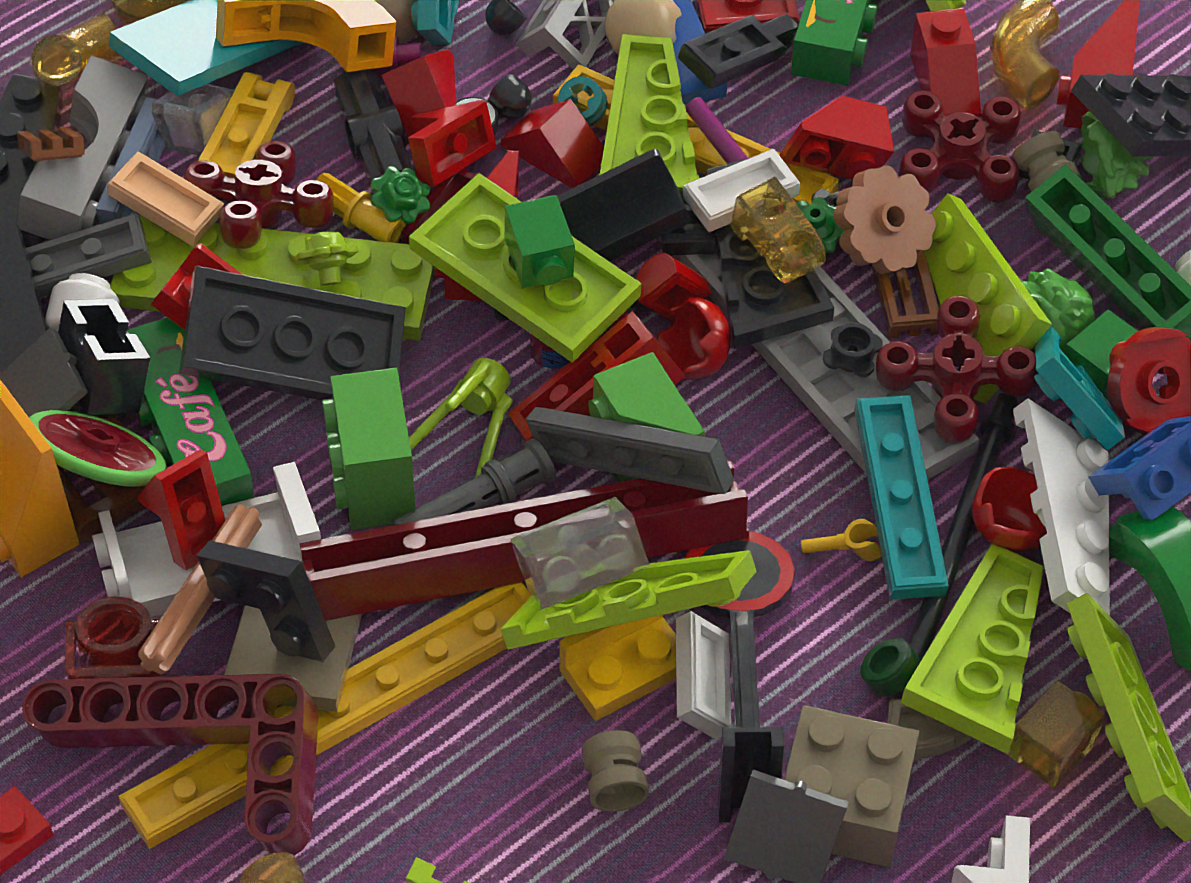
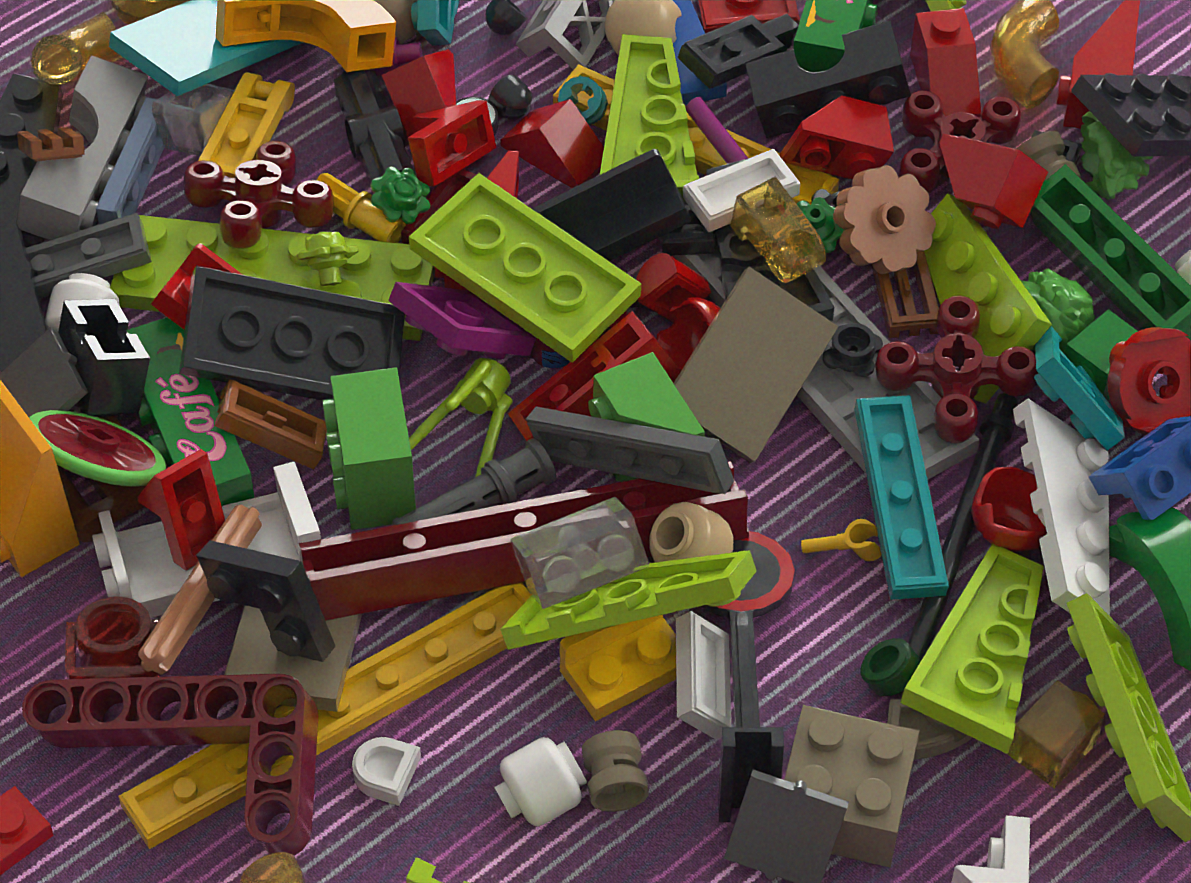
light nougat tile [107,151,224,247] -> none
green brick [504,195,575,288] -> none
none -> dark orange tile [215,379,326,470]
none -> white tile [352,737,421,806]
none -> magenta plate [388,282,536,359]
none -> white head [495,737,587,826]
none -> tan head [649,502,733,562]
none -> dark tan tile [674,267,839,463]
none -> black arch [745,20,911,138]
none -> red slope [939,133,1048,229]

